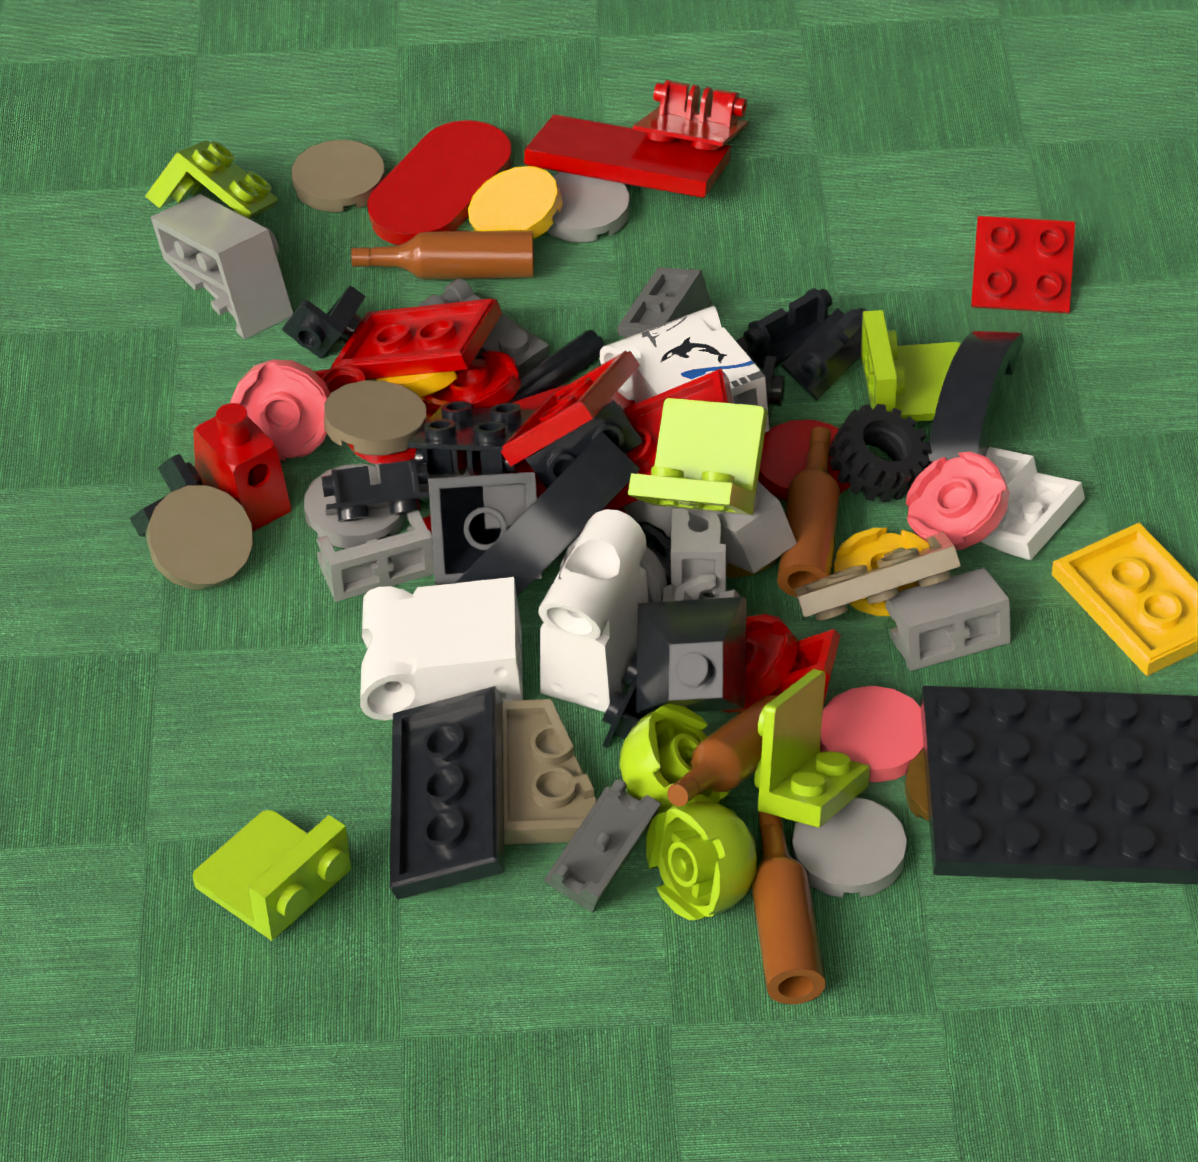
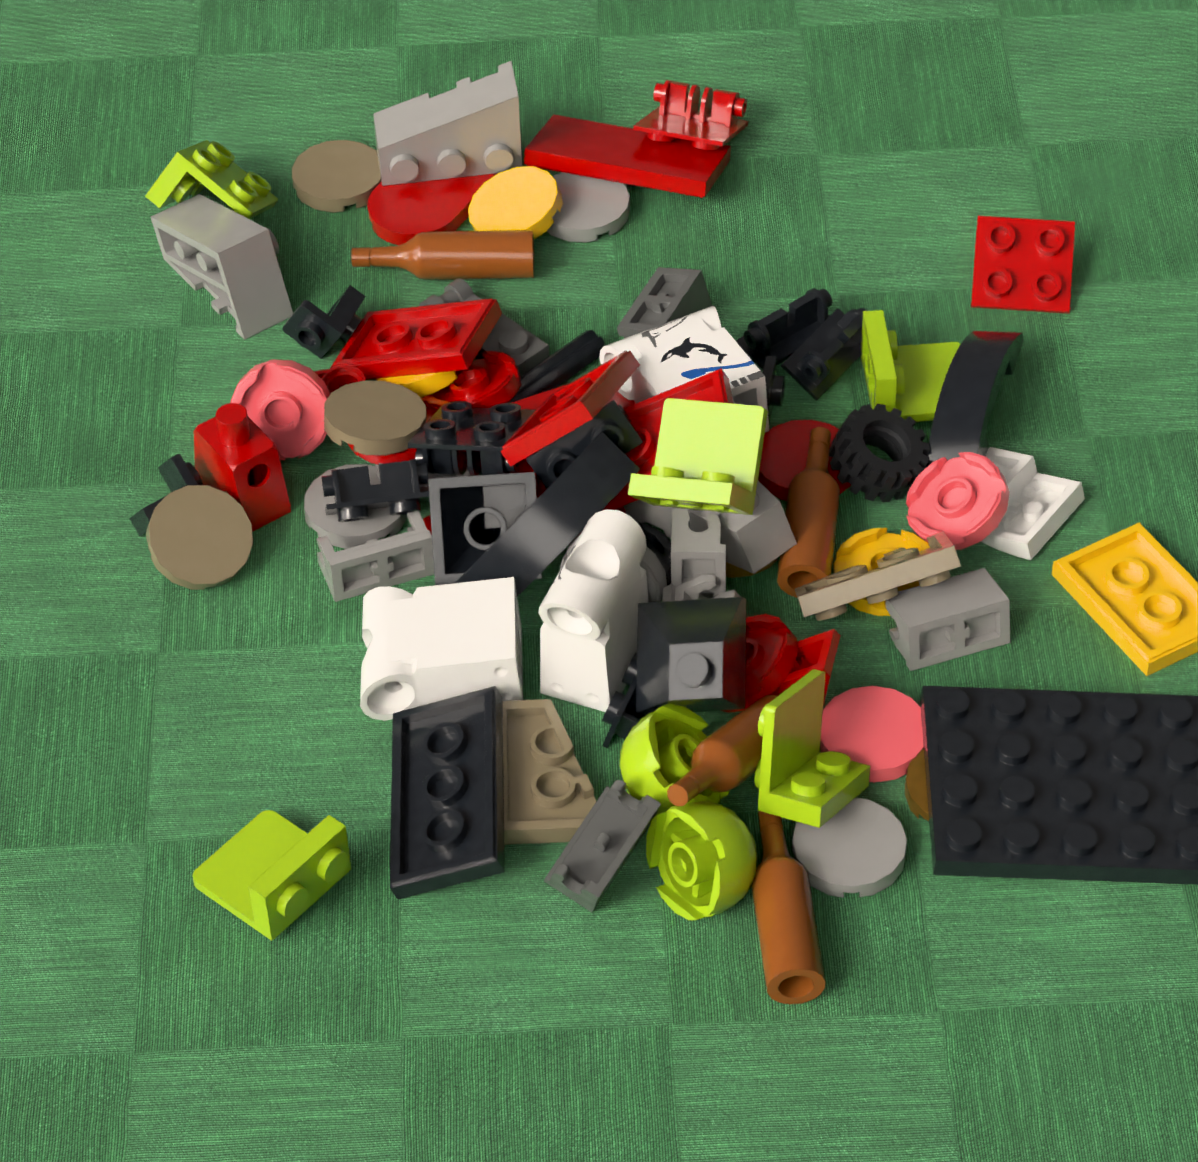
none -> light grey wedge [373,61,522,186]

